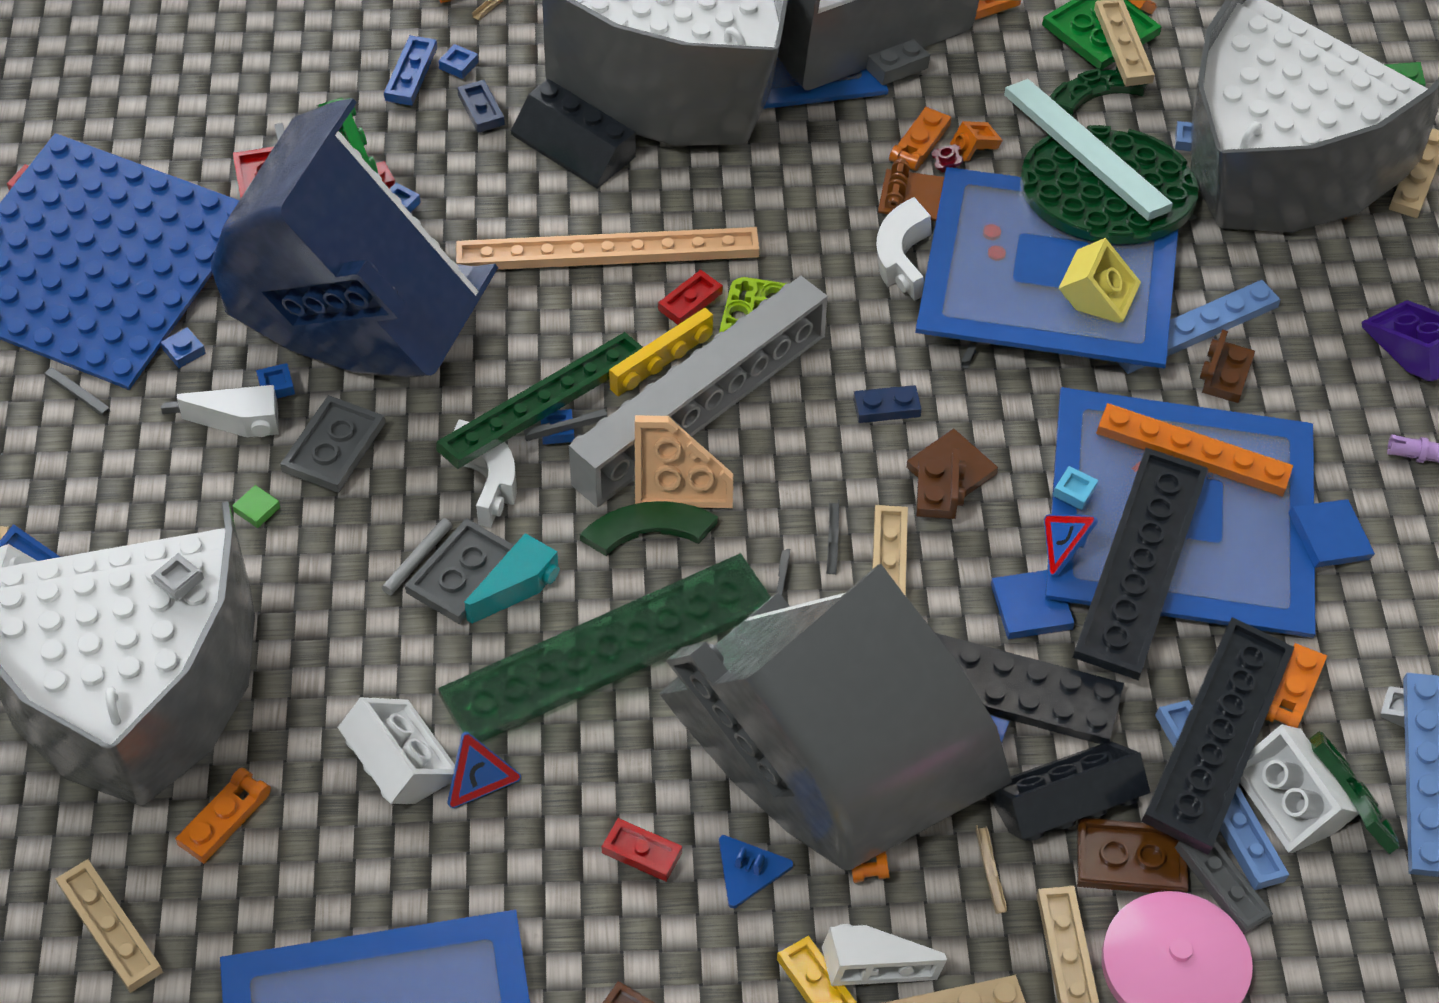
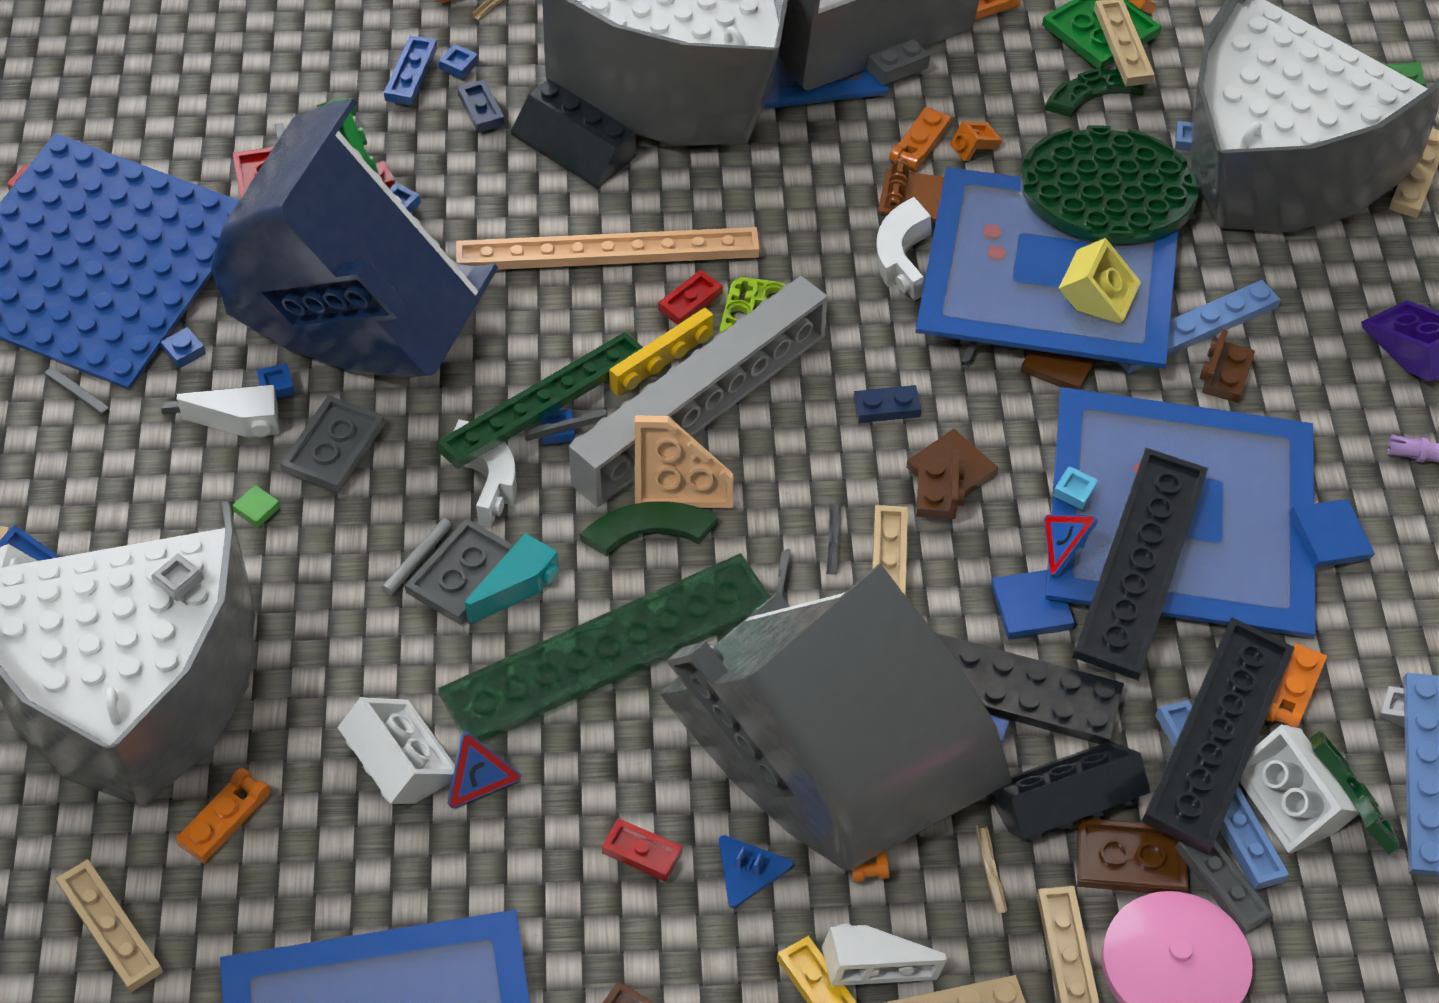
dark red plate [932,144,963,173] -> none
light aqua tile [1004,79,1173,221] -> none
orange plate [1096,403,1293,497] -> none
none -> reddish brown tile [1021,350,1098,390]

